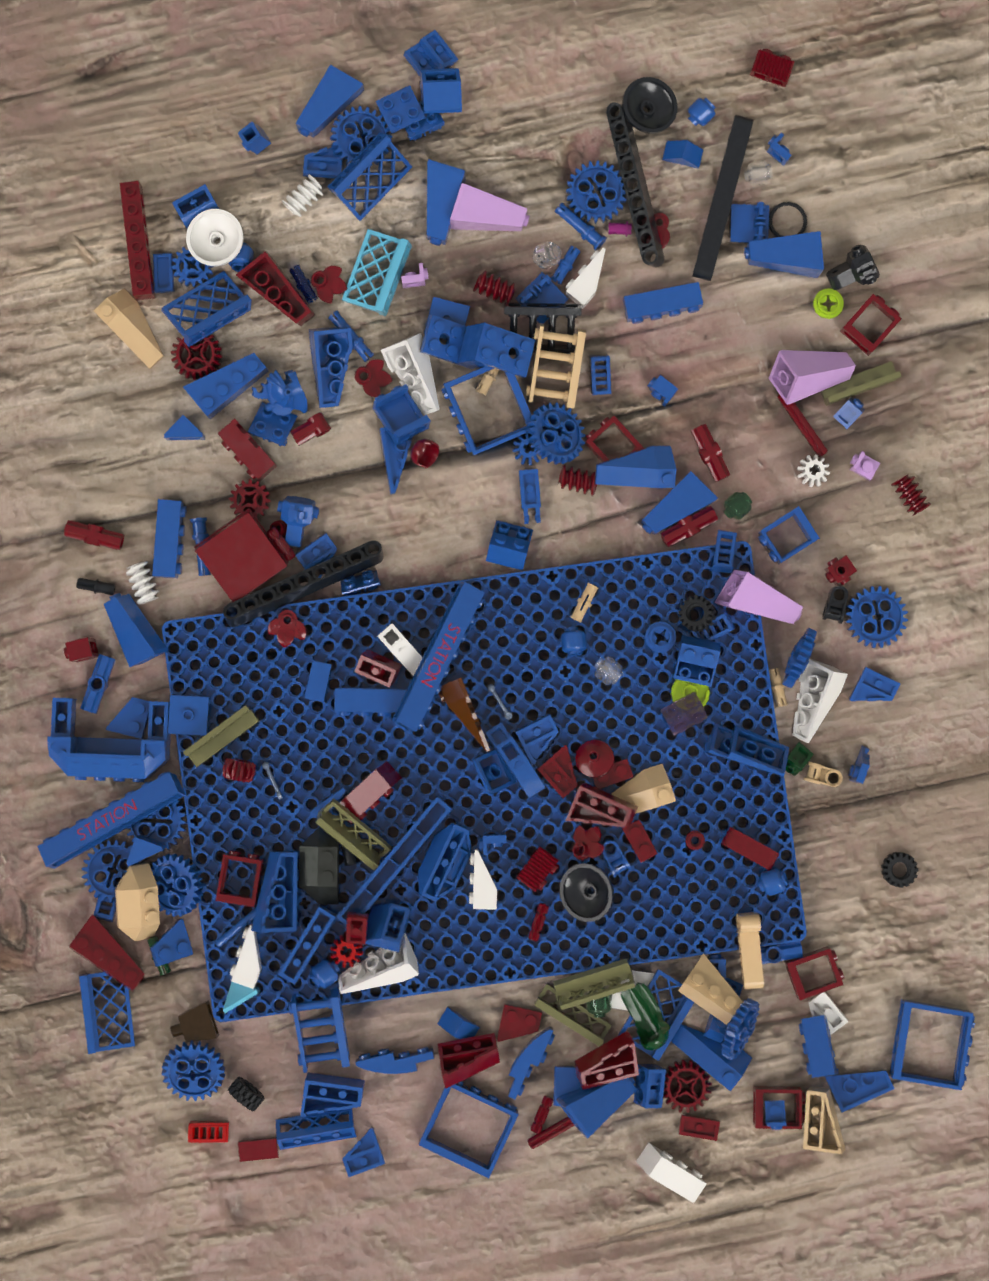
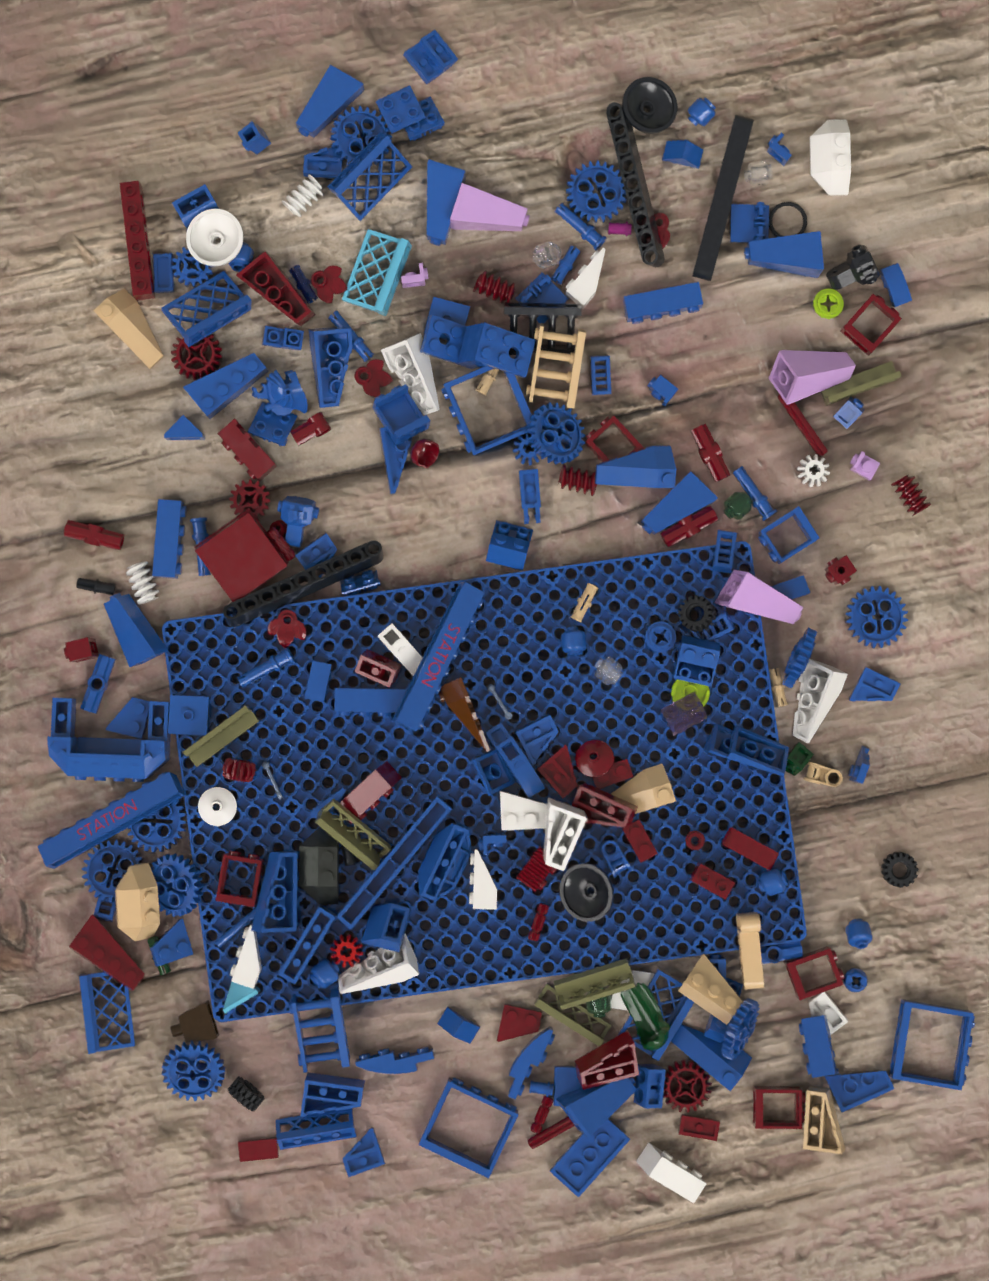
blue slope [127,835,167,866] -> none
red slope [188,1121,229,1143] -> none
dark red slope [346,912,368,944] -> none
blue slope [420,68,462,114] -> none
dark red wedge [438,1033,500,1089] -> none
dark red plate [572,825,604,860] -> none
dark red brick [750,49,795,88] -> none
blue bracket [764,1100,787,1130] -> none
black piece [822,586,848,624] -> none
none -> white dish [198,787,237,826]
none -> blue pin [237,647,295,688]
none -> blue slope [262,325,304,350]
none -> white wedge [500,791,547,830]
none -> blue pin [529,1080,554,1097]
none -> white wedge [543,798,587,871]
none -> blue plate [550,1119,630,1198]
none -> dark red brick [689,862,735,900]
none -> blue pin [733,466,777,521]
none -> blue slope [771,575,811,600]
none -> white wedge [810,119,851,196]
none -> blue piece [843,968,868,993]
none -> blue head [845,919,873,949]
none -> blue slope [880,263,912,307]

